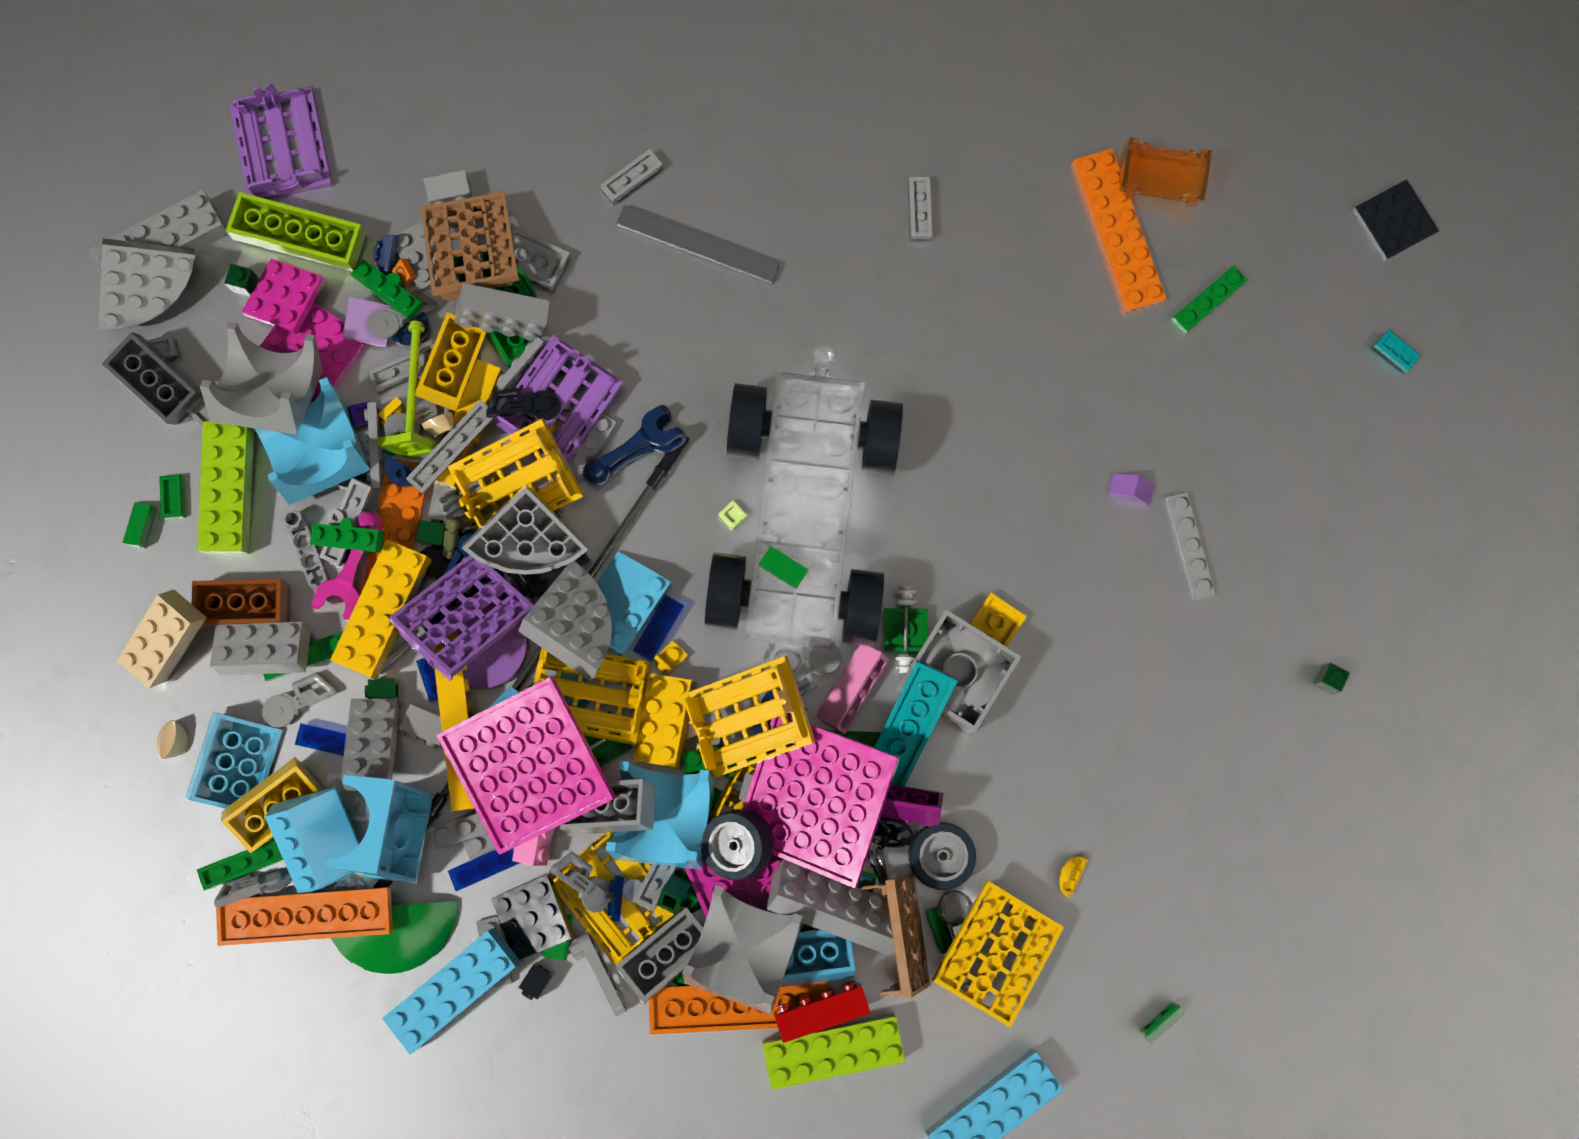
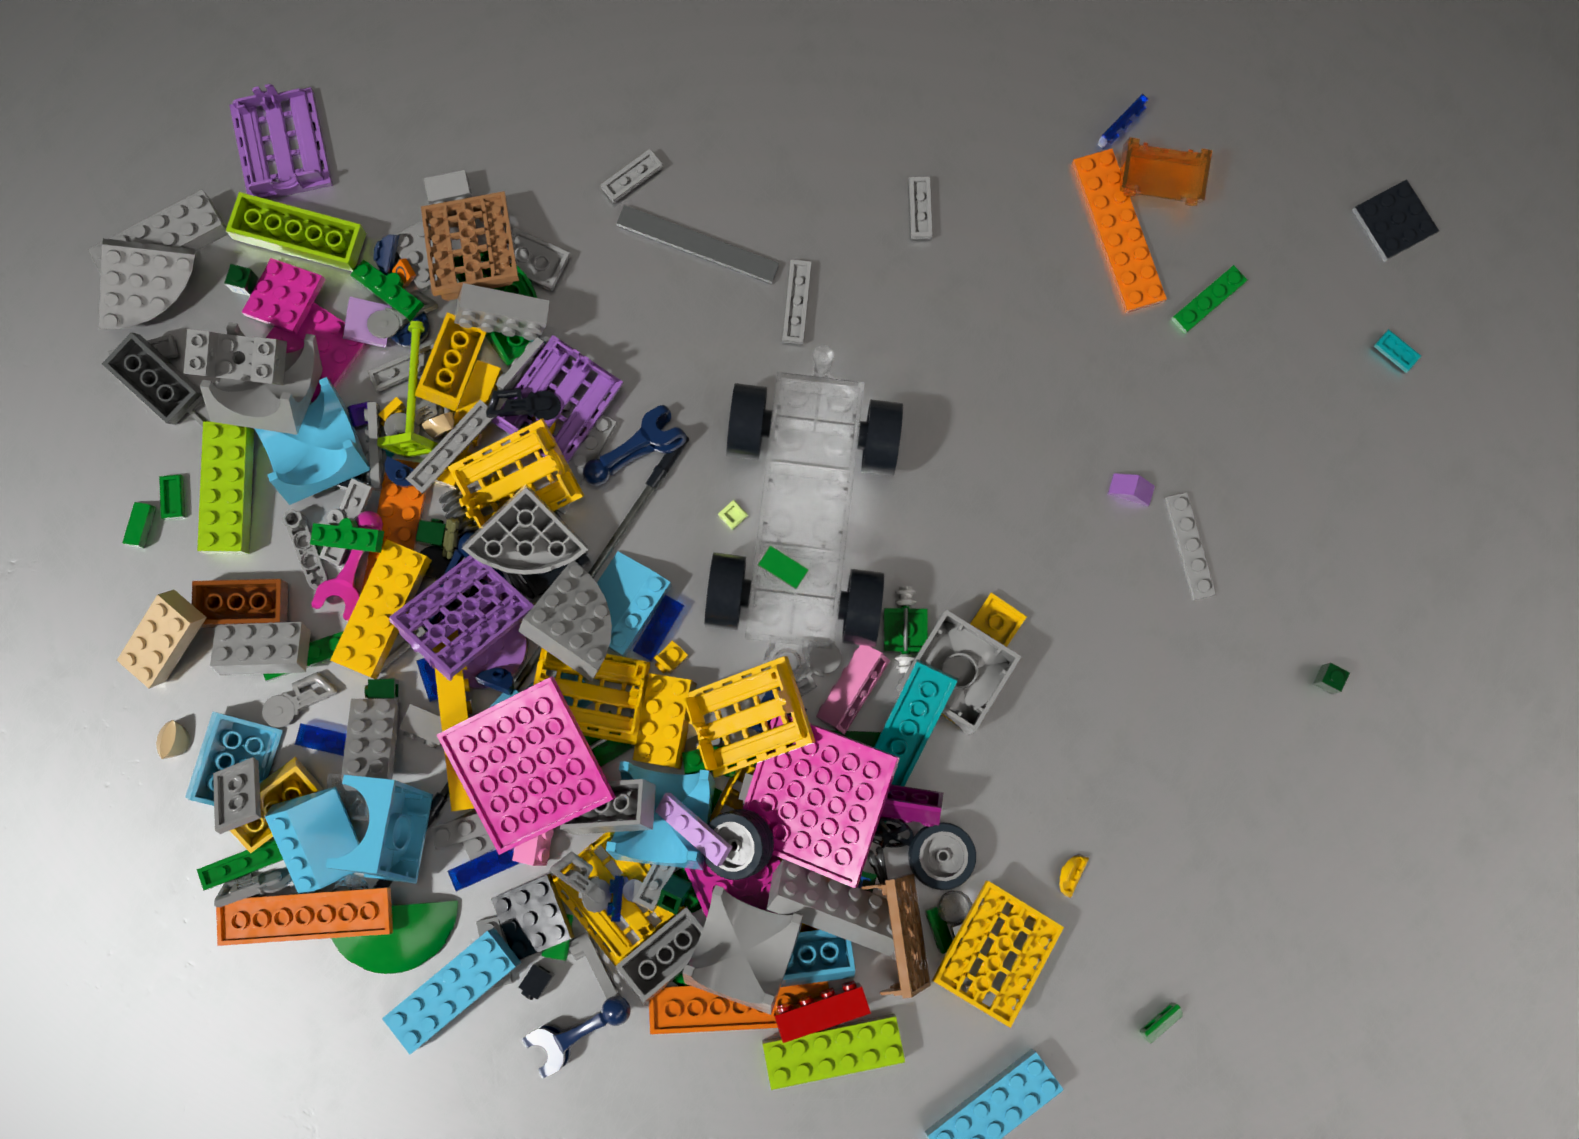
none -> light grey plate [183,329,287,385]
none -> light grey plate [213,757,261,834]
none -> dark blue plate [475,668,514,695]
none -> dark blue piece [522,996,631,1078]
none -> lavender plate [655,793,732,866]
none -> light grey plate [782,260,811,344]
none -> clear blue plate [1098,93,1148,149]

